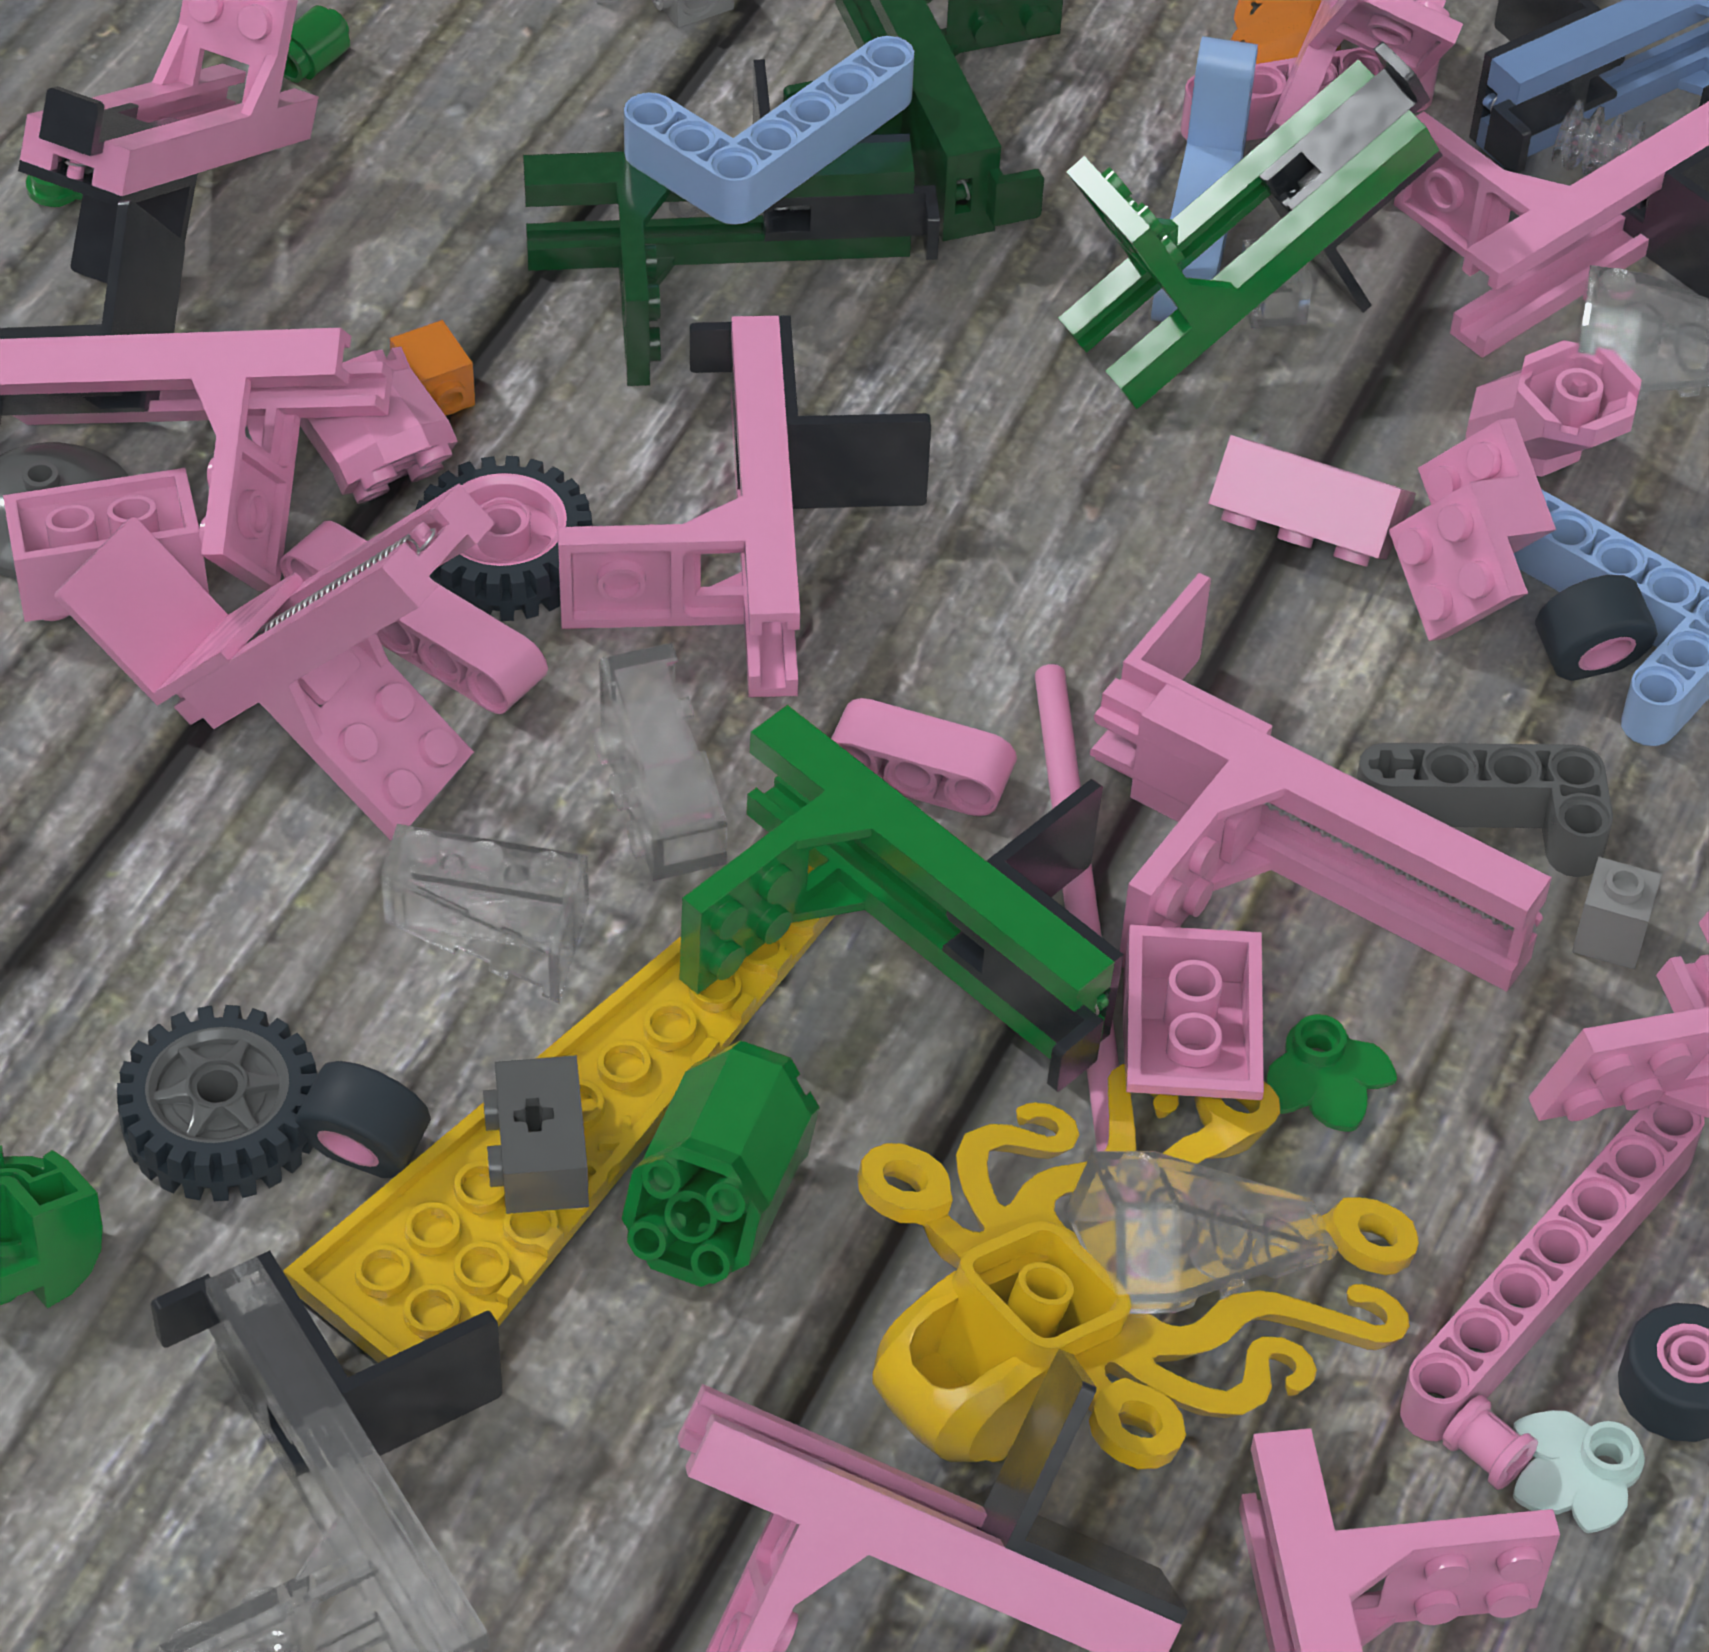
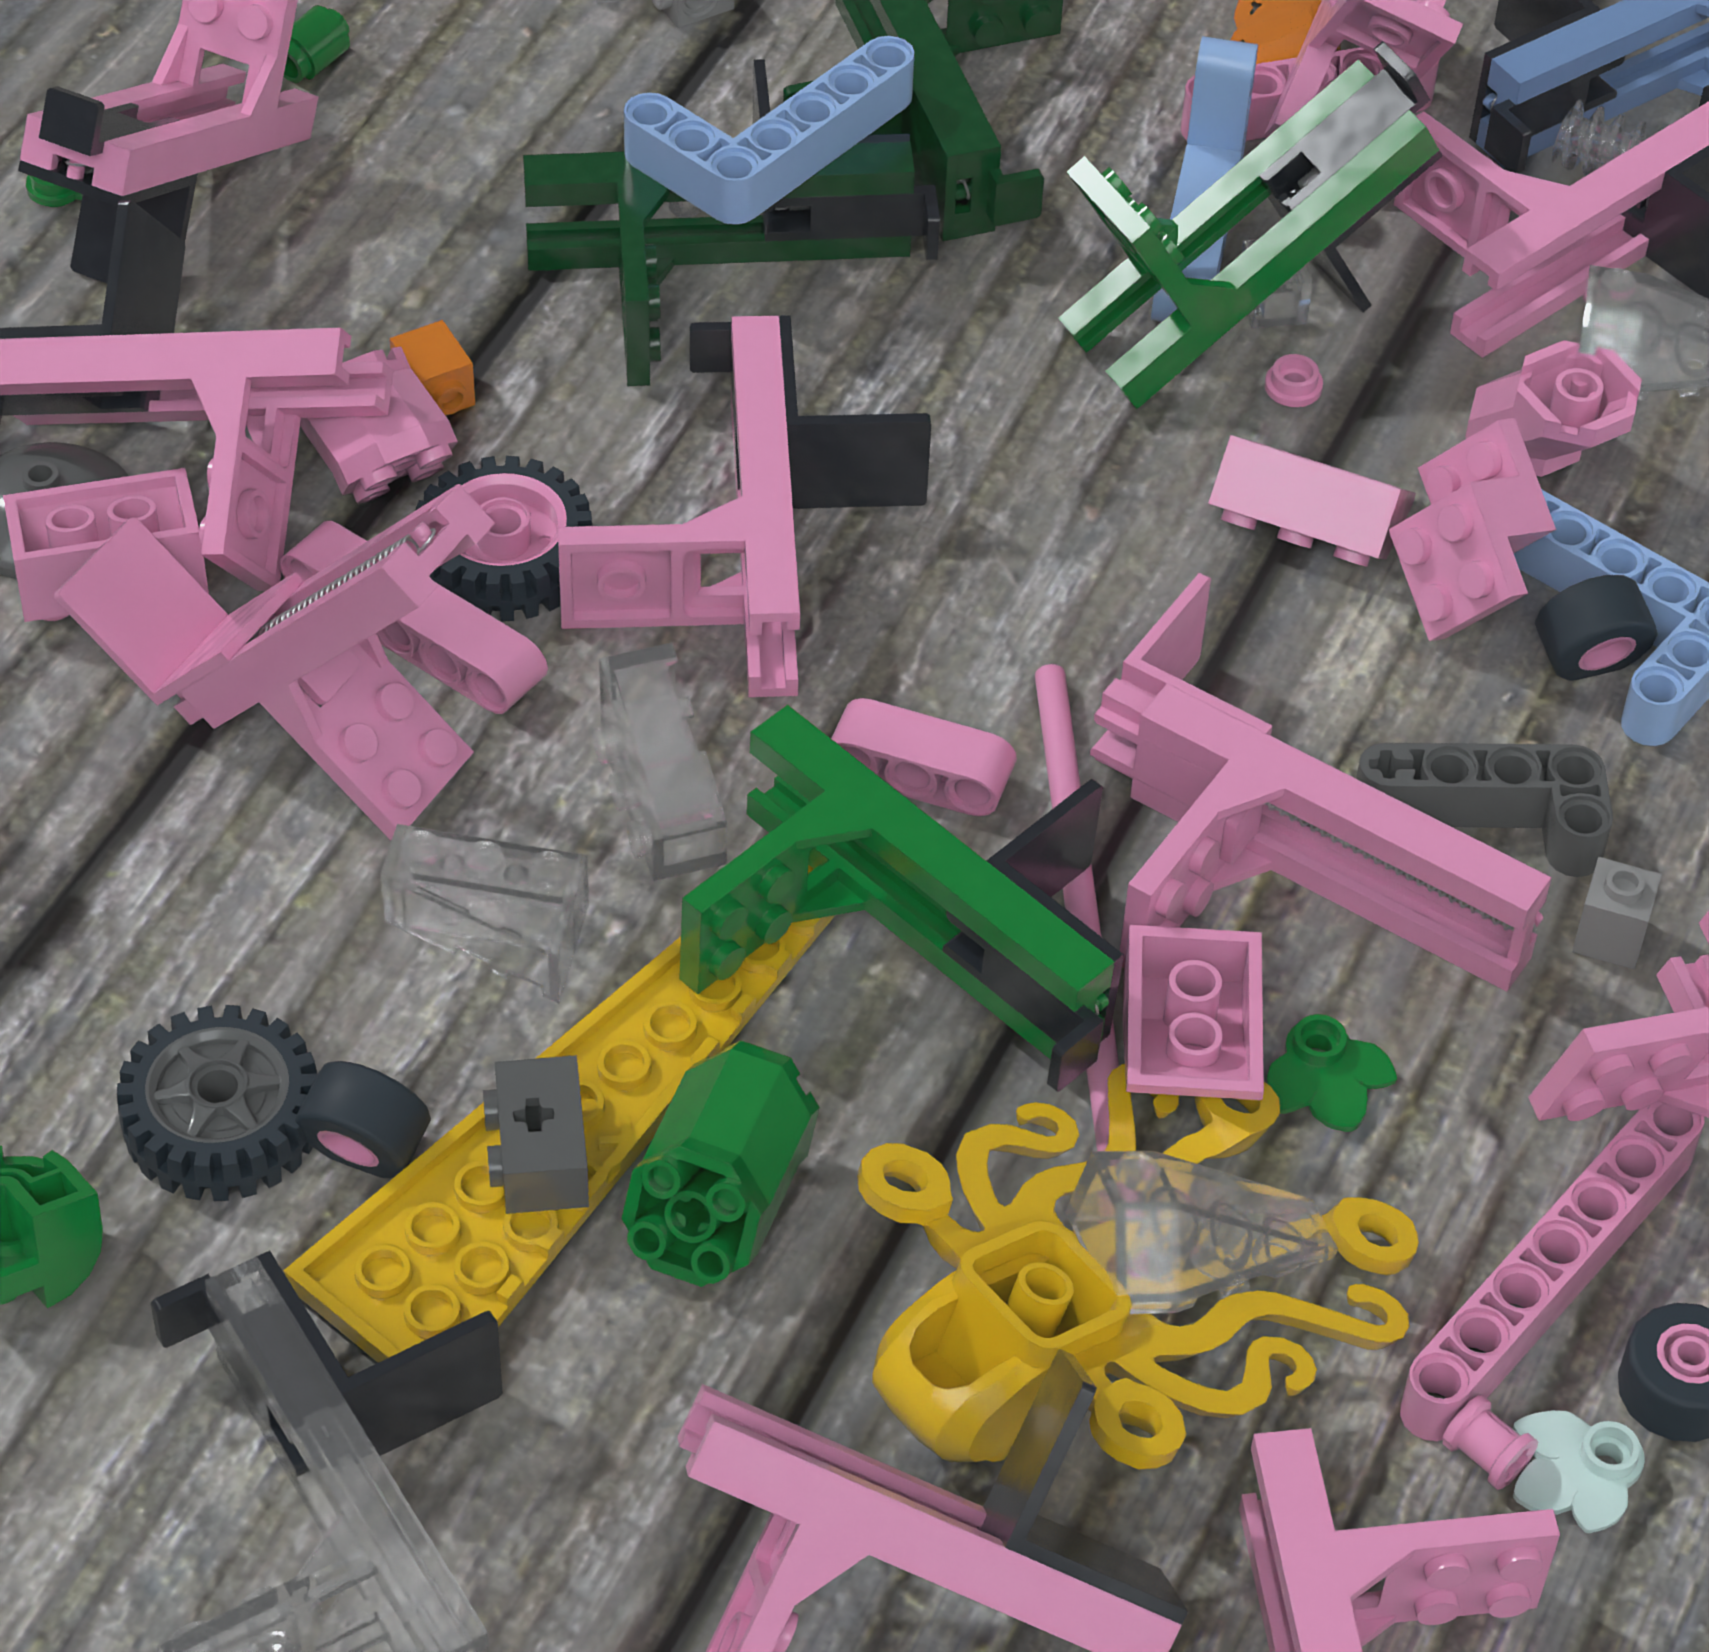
none -> bright pink plate [1265,354,1323,407]

